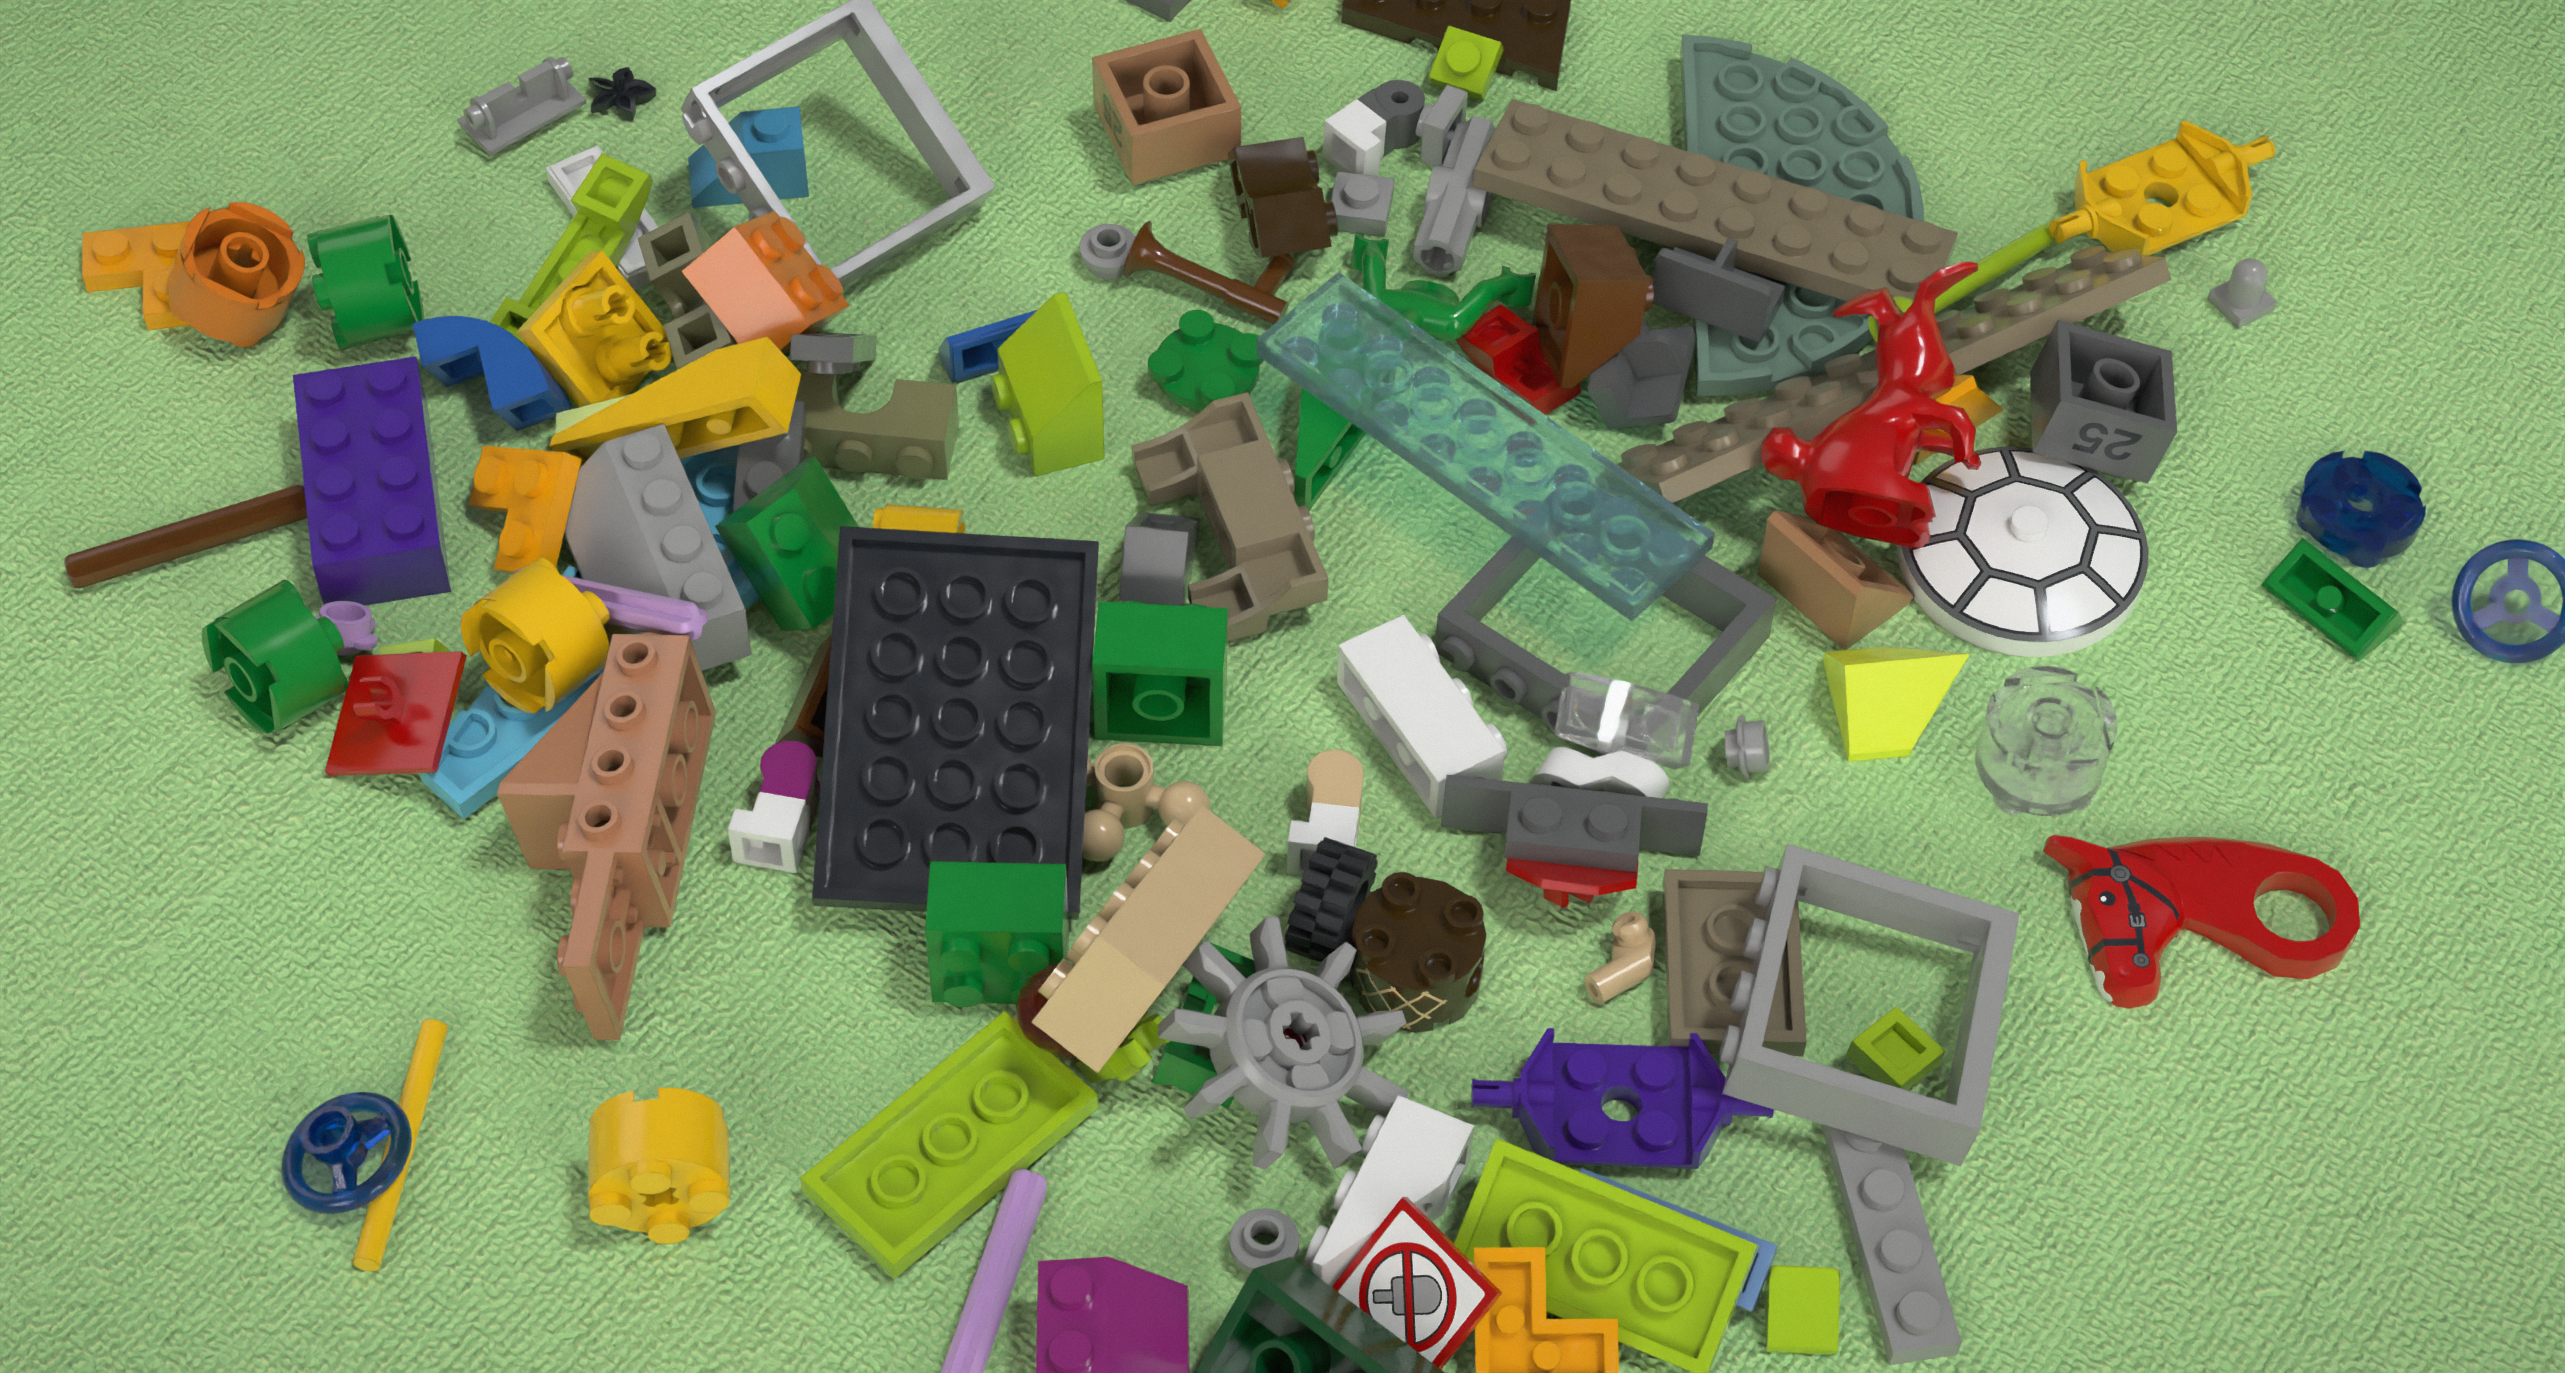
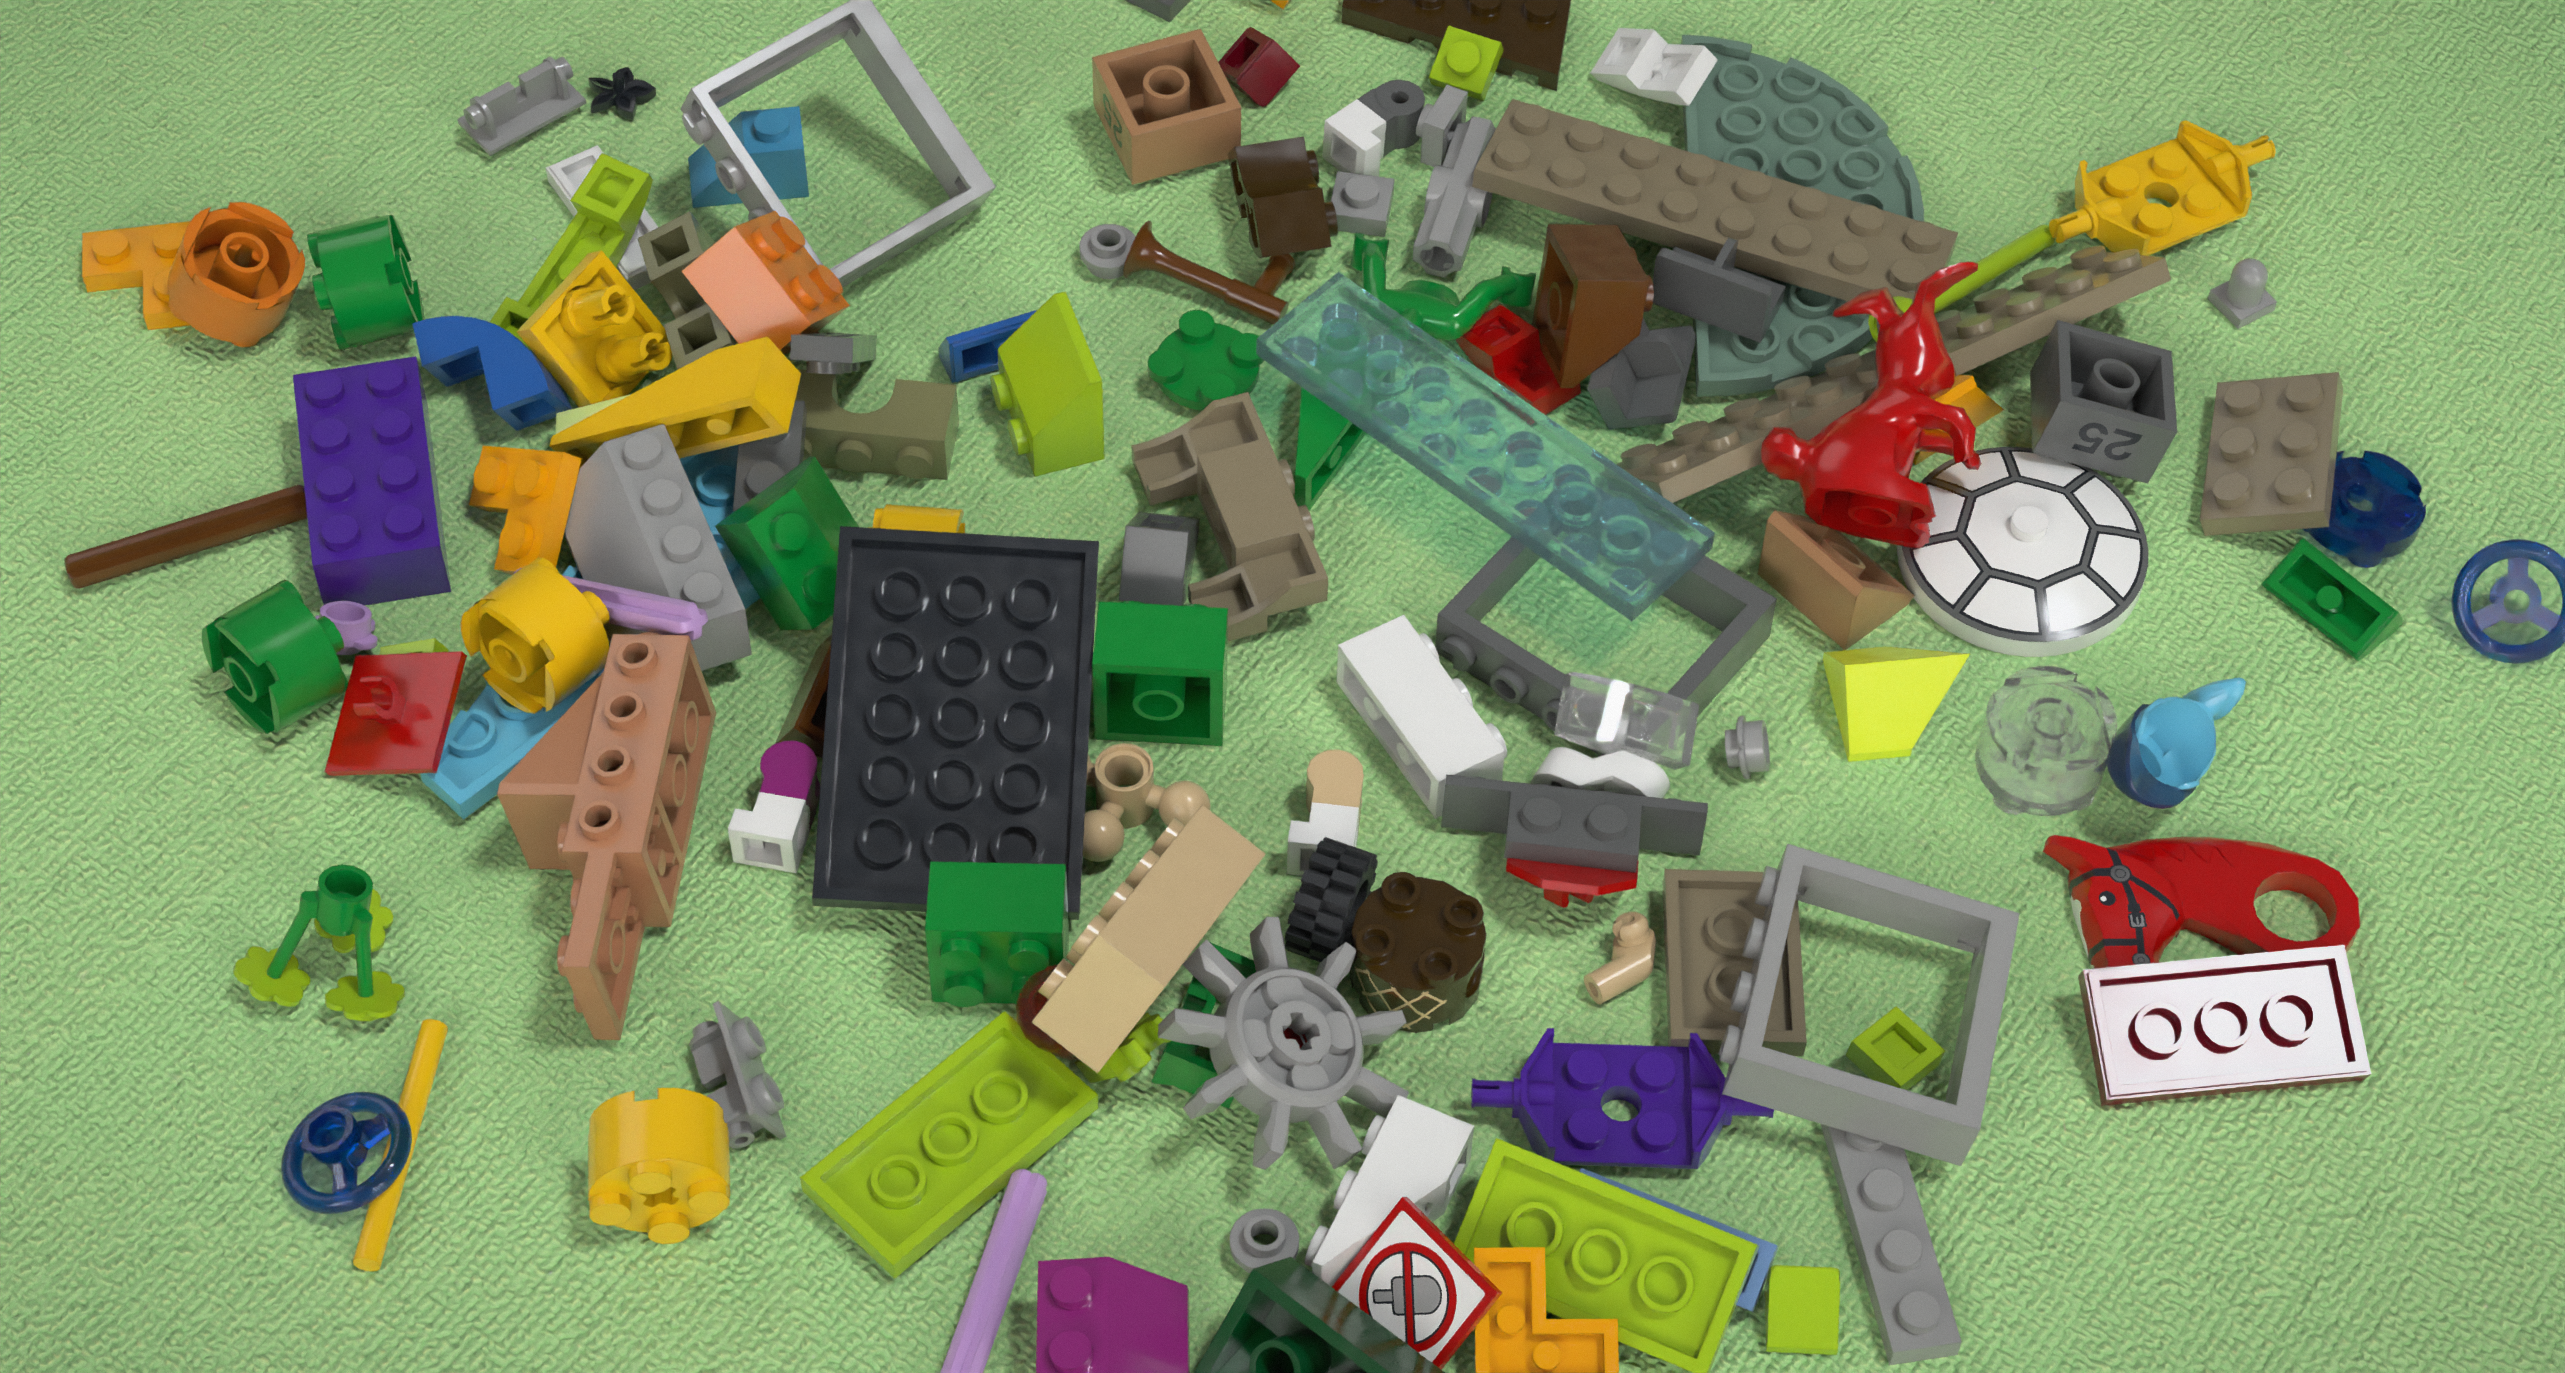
none -> plant [233,864,405,1021]
none -> light grey hinge [689,1001,786,1148]
none -> dark red slope [1218,27,1300,107]
none -> white slope [1590,28,1718,106]
none -> plate [2078,945,2371,1106]
none -> medium azure hair [2107,678,2246,809]
none -> dark tan plate [2200,372,2343,536]

